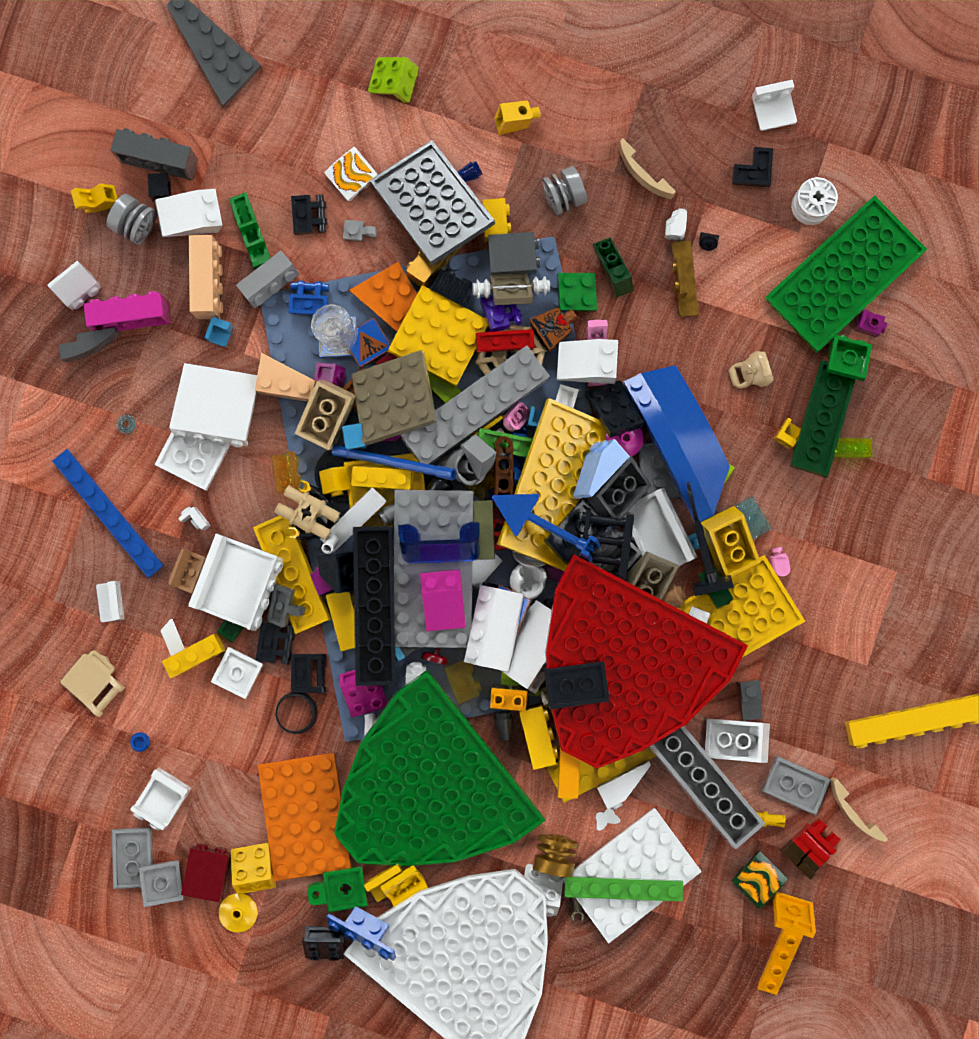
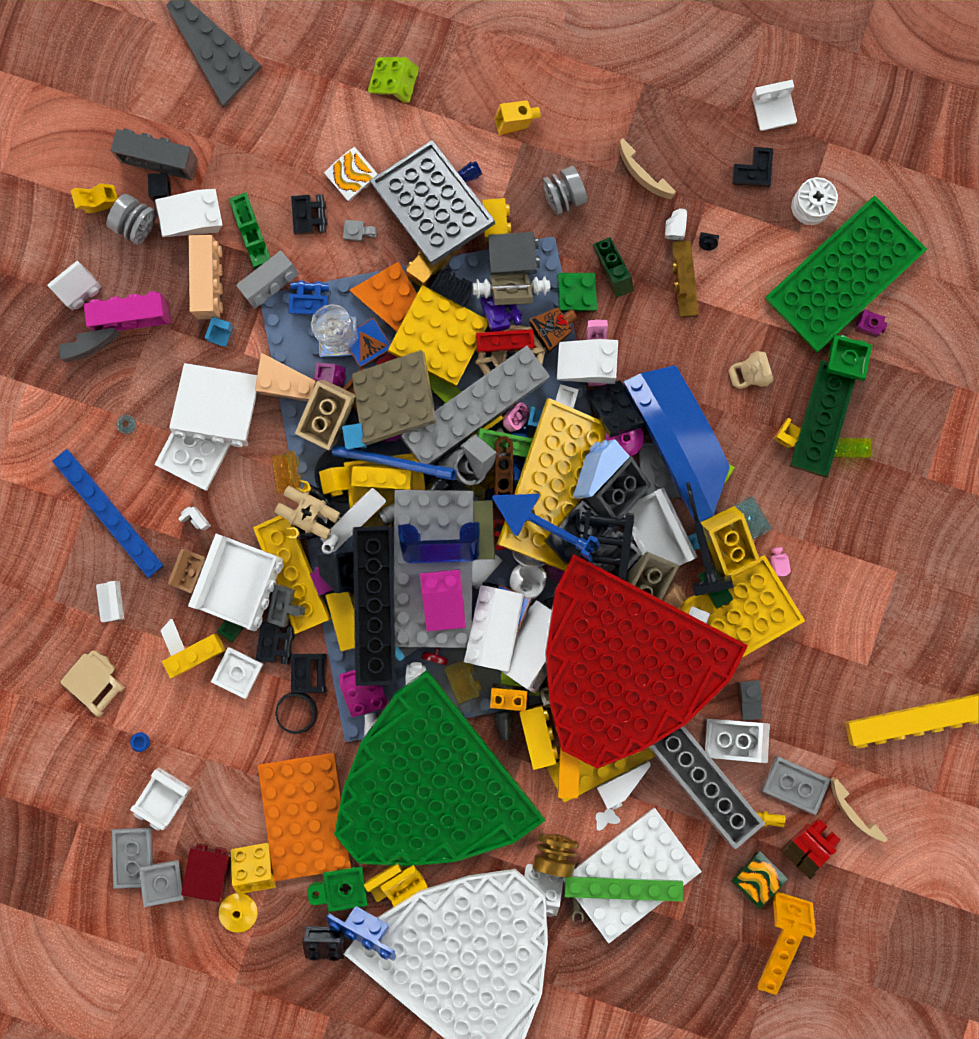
black plate [544,661,610,709] -> none

